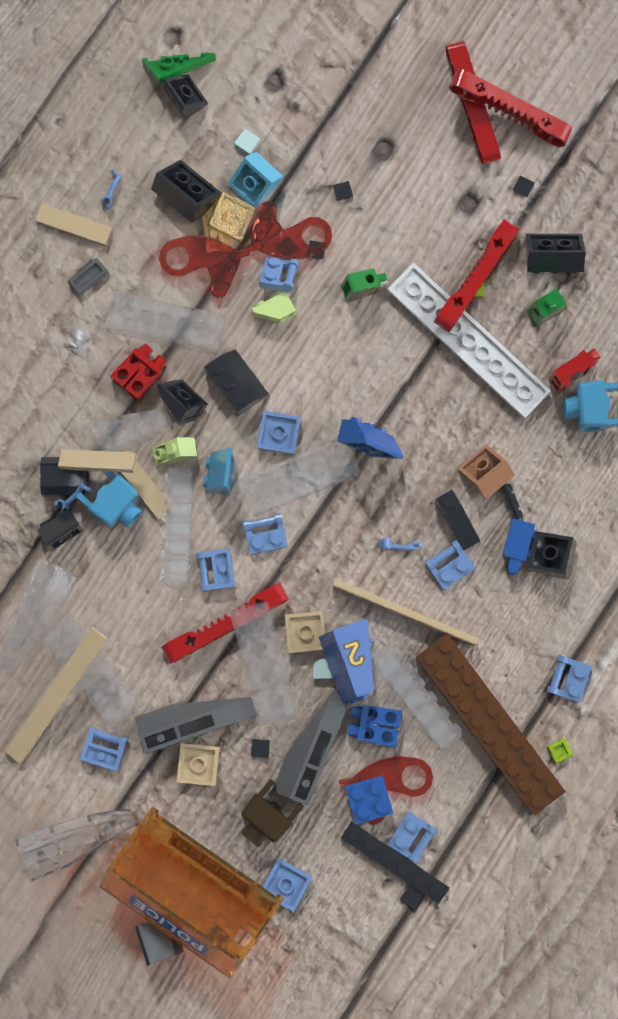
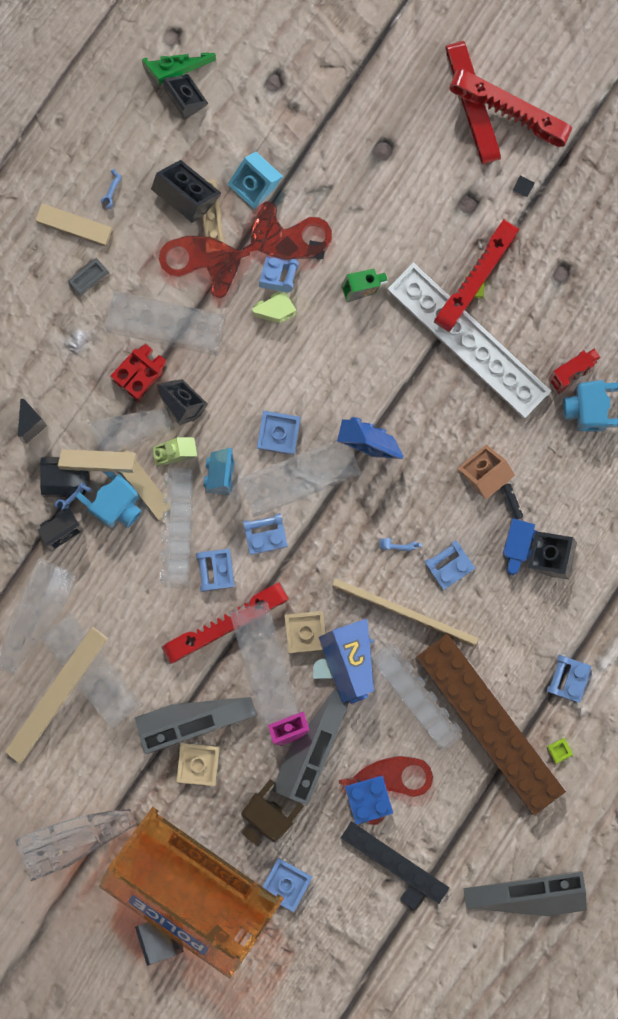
medium blue plate [80,726,128,771] -> none
black slope [204,349,269,416] -> none
clear yellow plate [207,191,255,242] -> none
light aqua tile [234,129,260,155] -> none
black piece [251,739,270,758] -> none
black piece [333,181,353,201] -> none
blue hips [347,705,402,748] -> none
medium blue plate [387,811,438,864] -> none
black slope [434,490,480,551] -> none
black slope [525,233,586,274] -> none
green torso [527,289,568,327] -> none
none -> black slope [18,399,47,443]
none -> dark pink slope [268,712,310,746]
none -> dark grey wedge [463,871,587,916]

